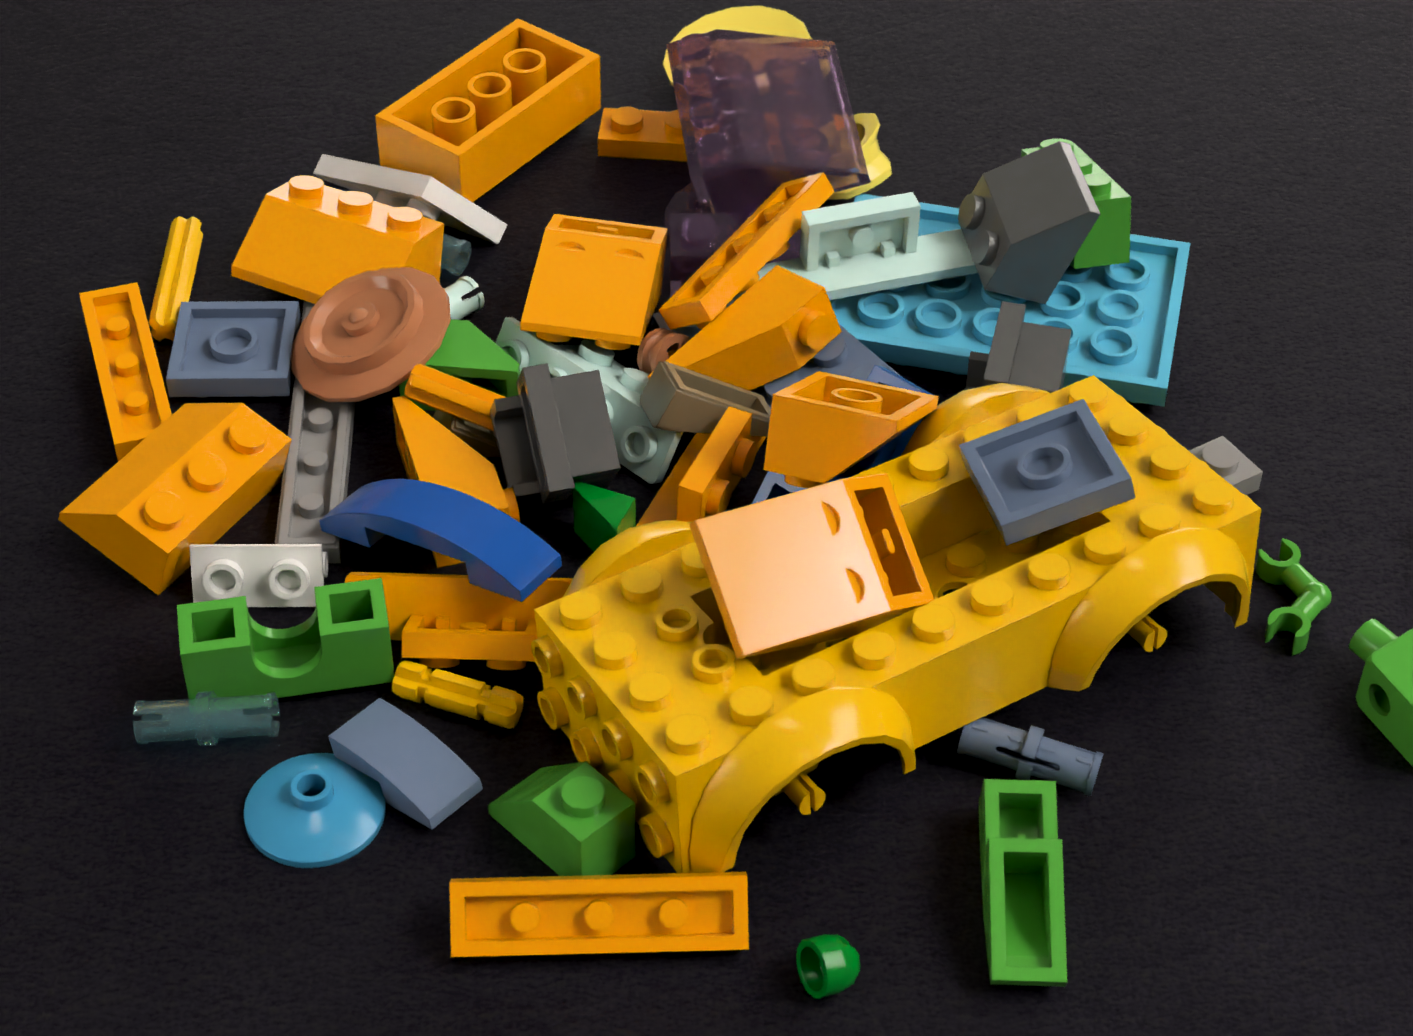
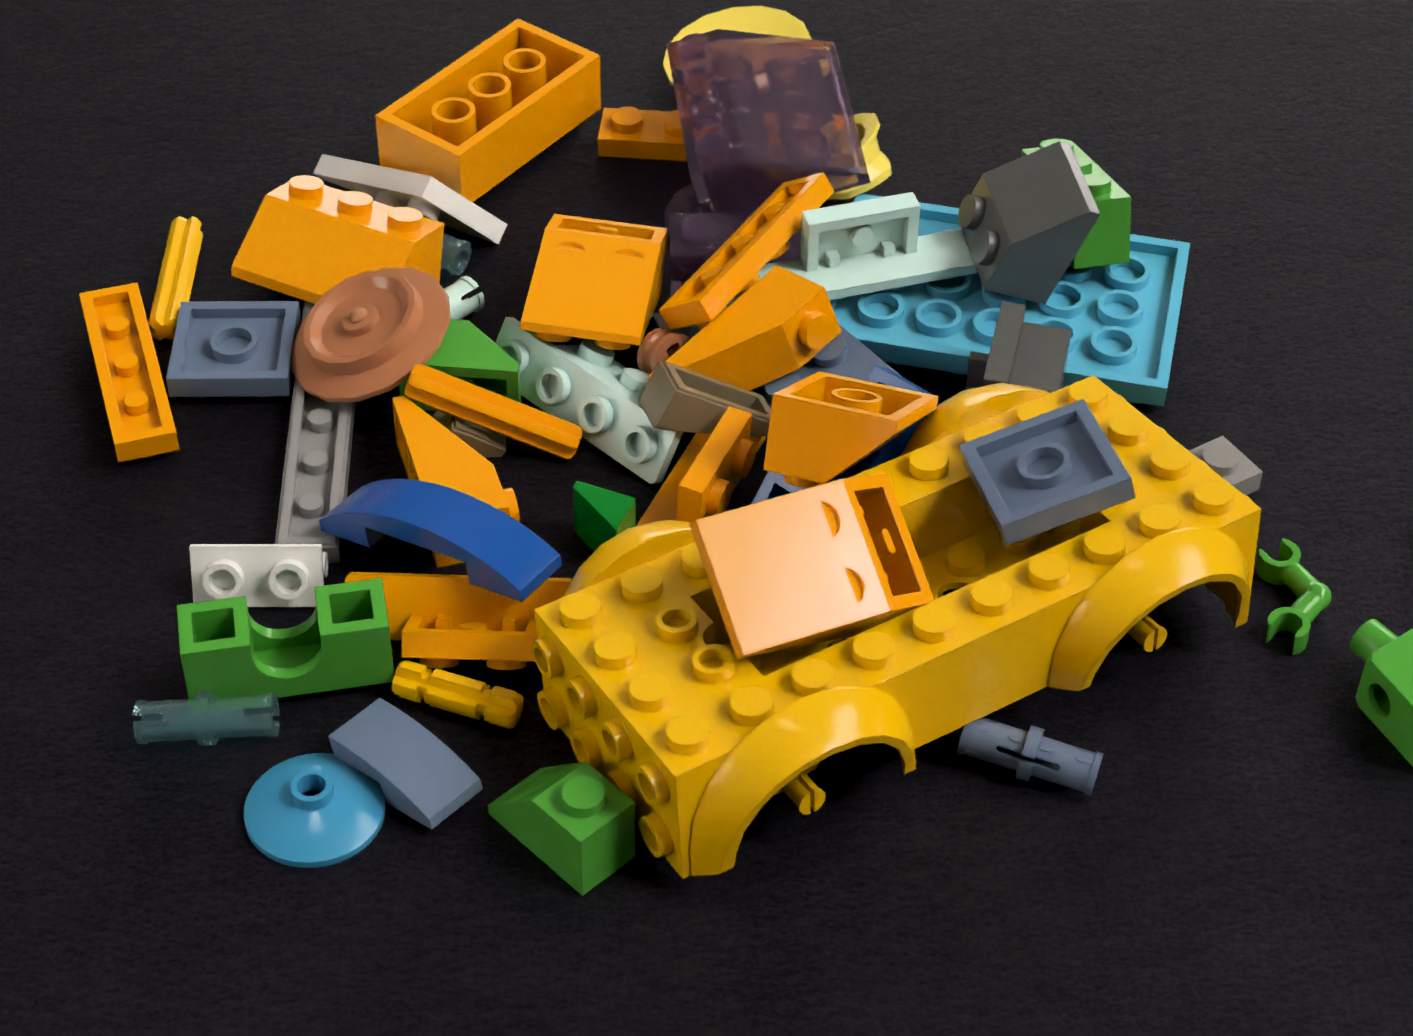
light orange slope [58,403,292,596] -> none
light orange plate [450,872,749,957] -> none
dark grey plate [490,363,621,505] -> none
green hinge [796,934,860,999] -> none
bright green slope [979,779,1067,987] -> none

